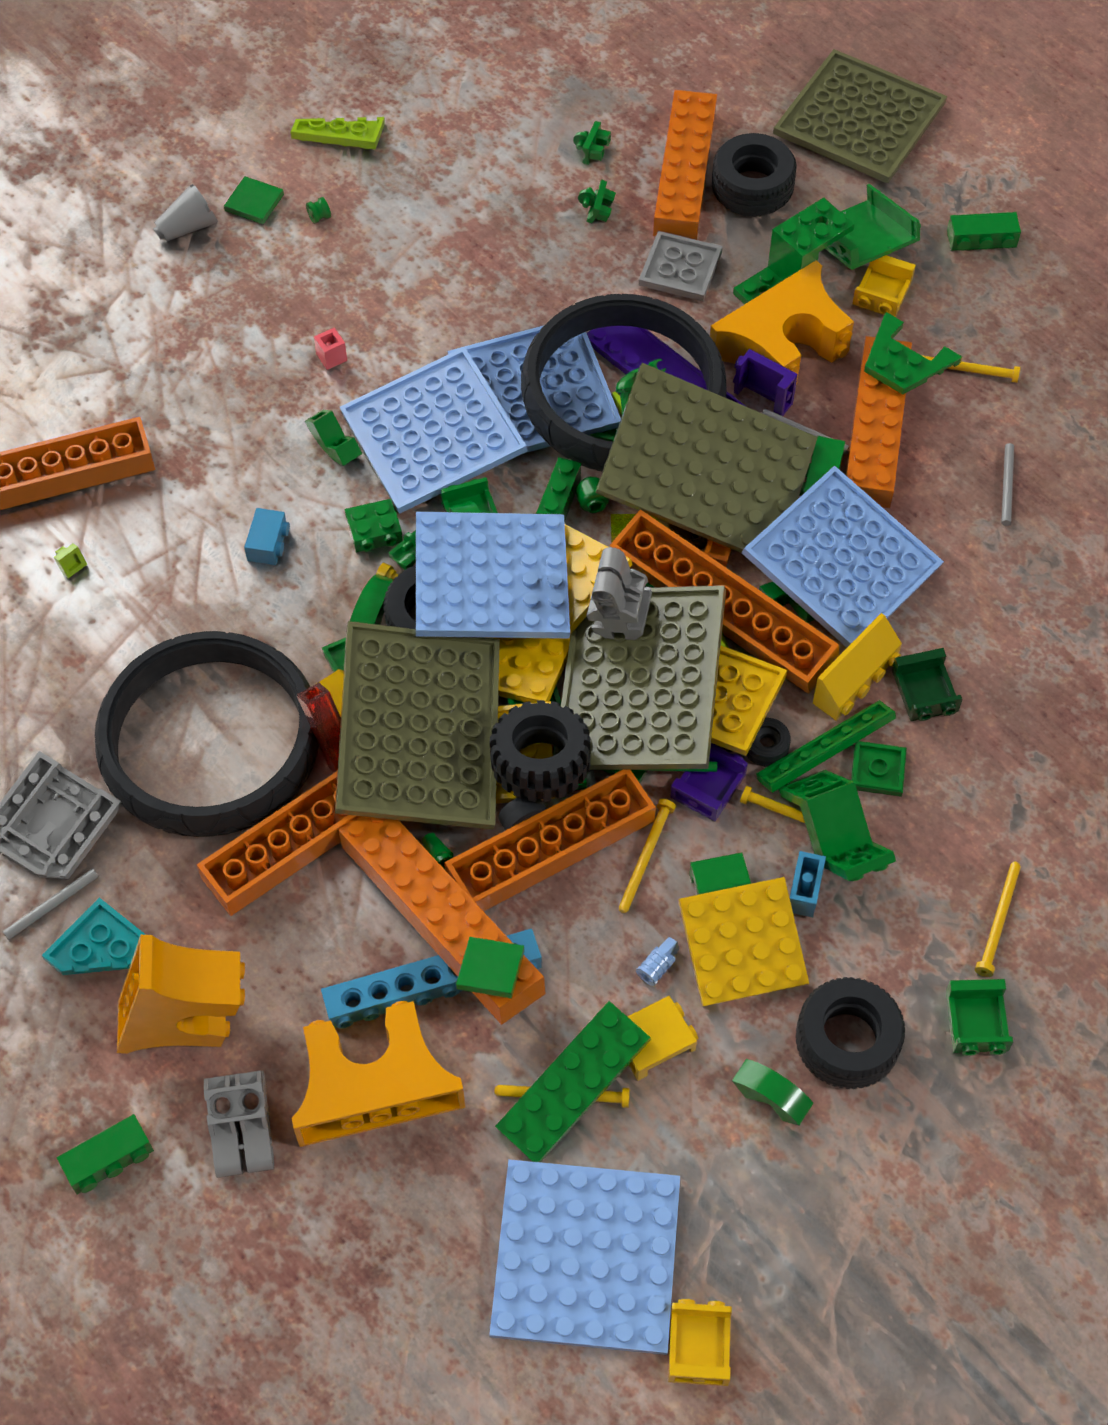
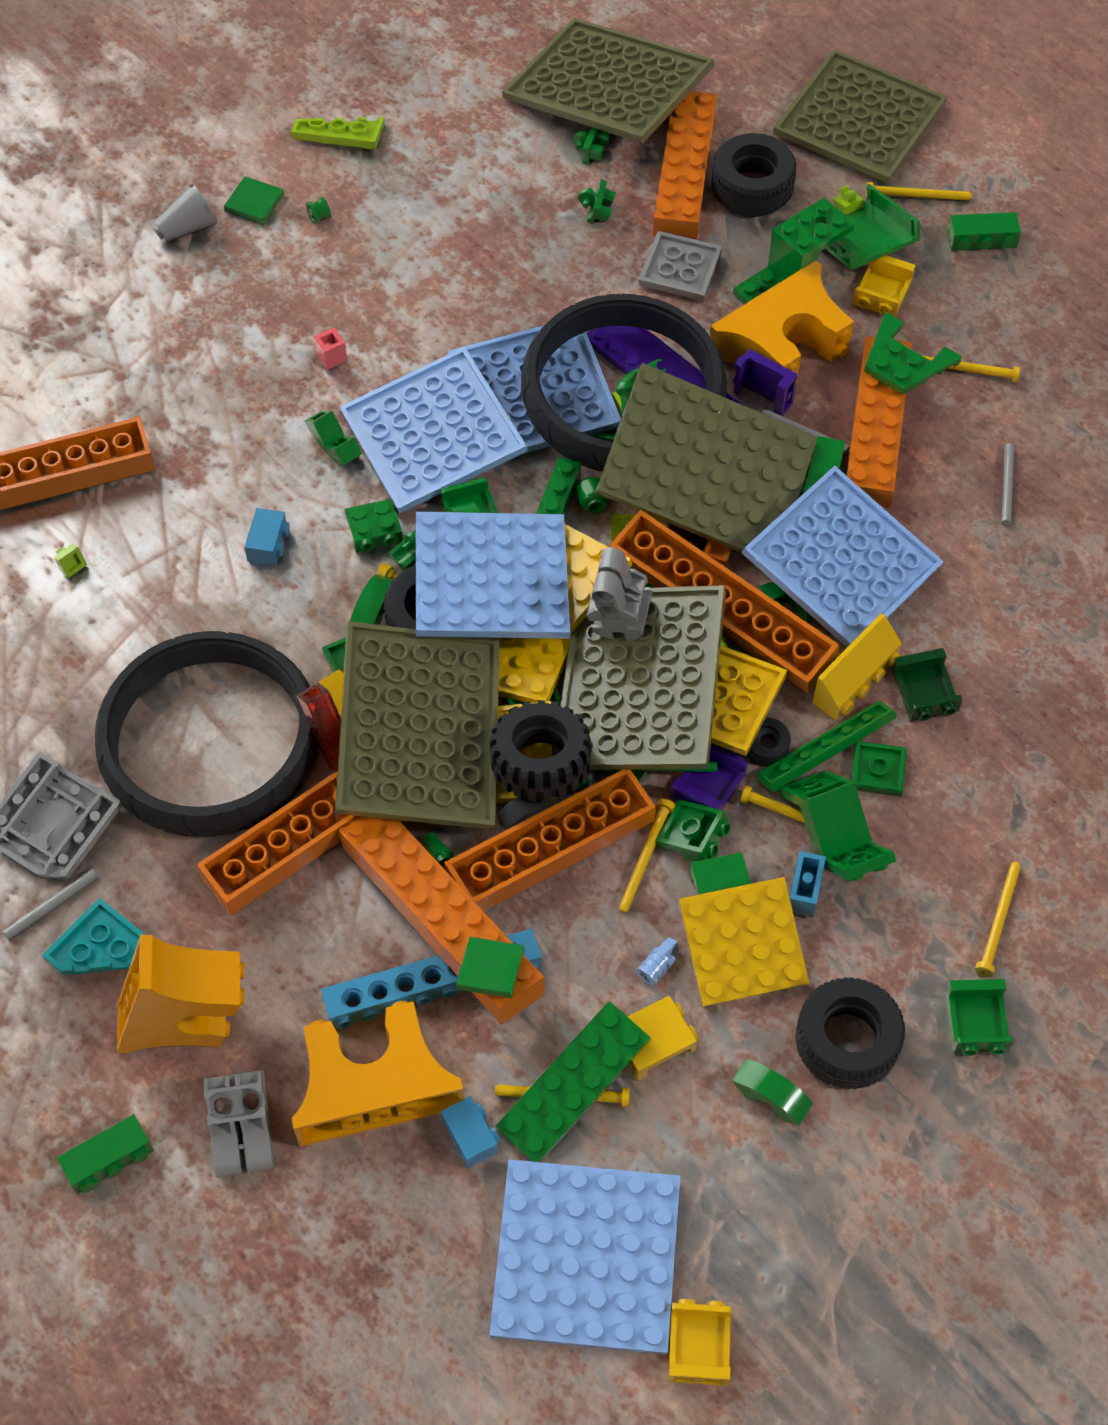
none -> dark azure brick [441,1096,500,1169]
none -> olive plate [502,18,714,144]
none -> green plate [656,799,731,861]
none -> lime tile [833,185,864,215]
none -> yellow bar [865,182,972,201]

